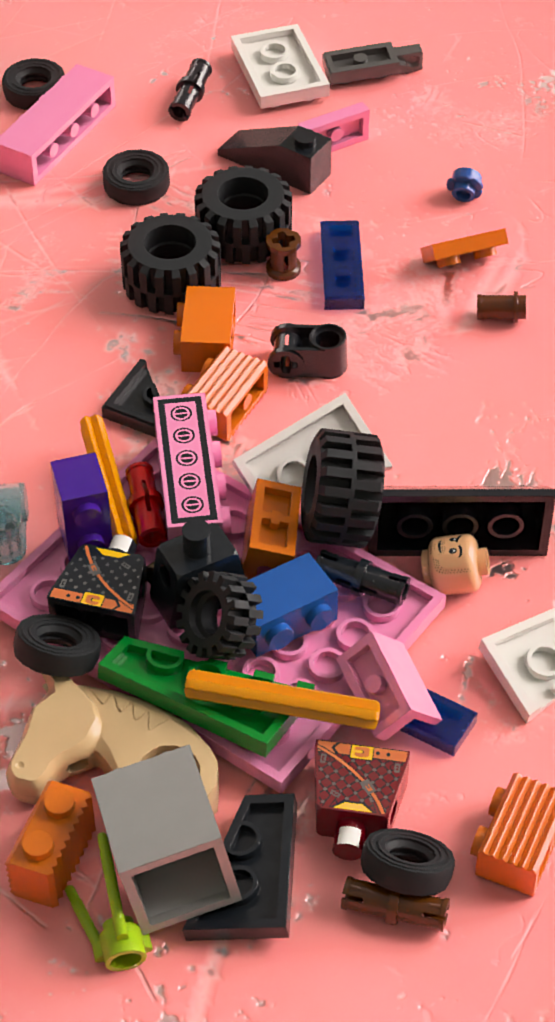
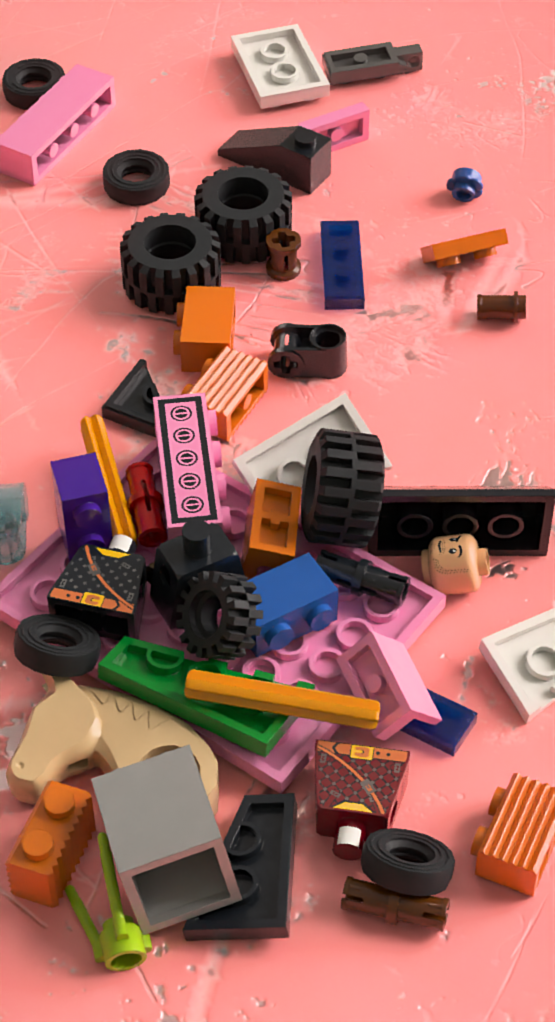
black pin [168,58,212,122] -> none

